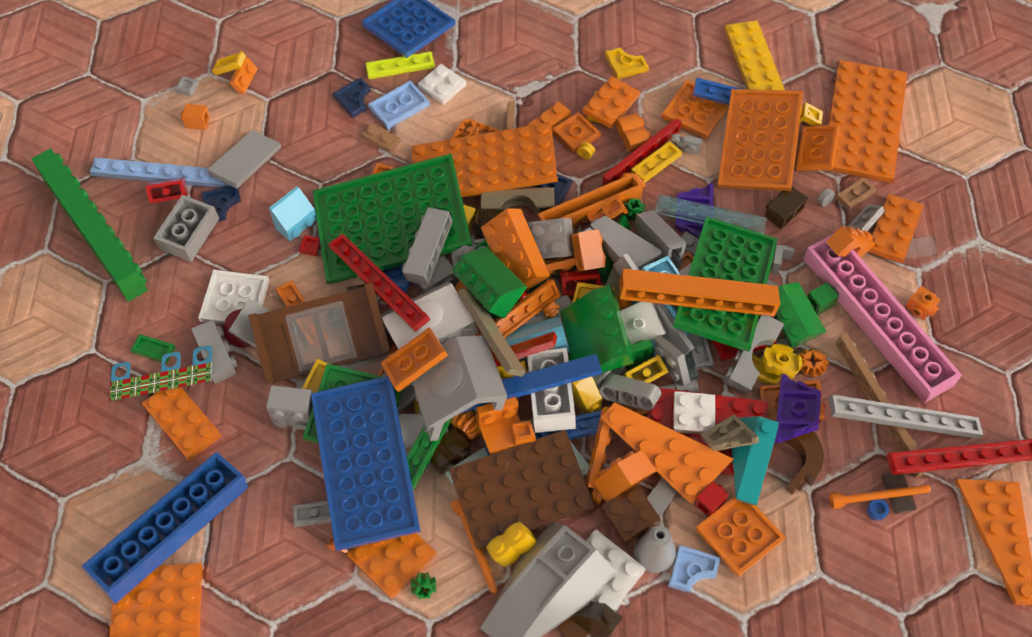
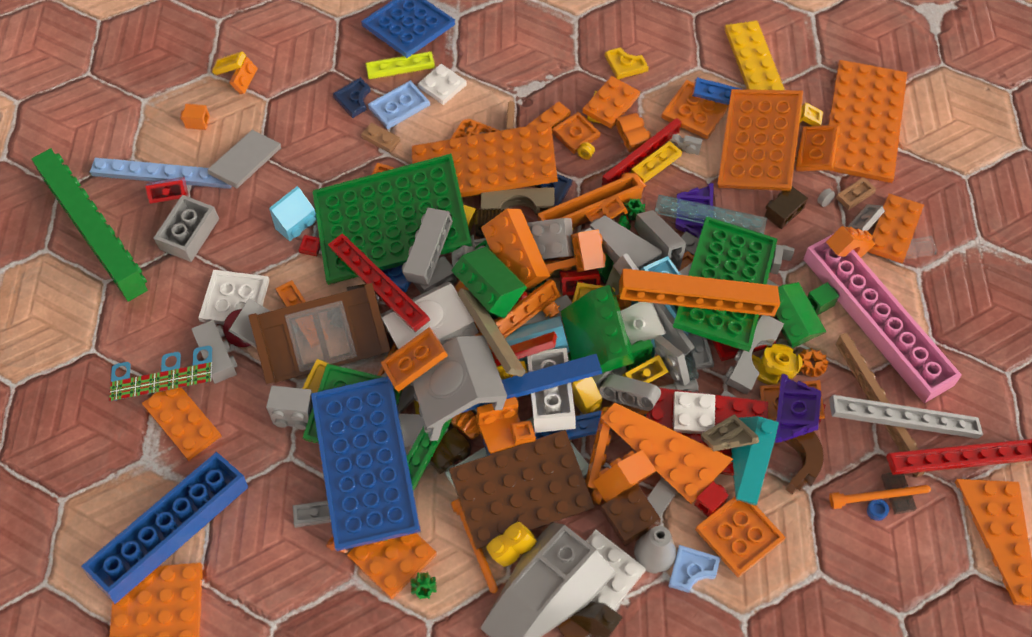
green tile [131,334,176,364] -> none
light grey tile [175,76,199,97] -> none
dark blue tile [201,186,241,222] -> none
orange brick [905,286,941,321] -> none

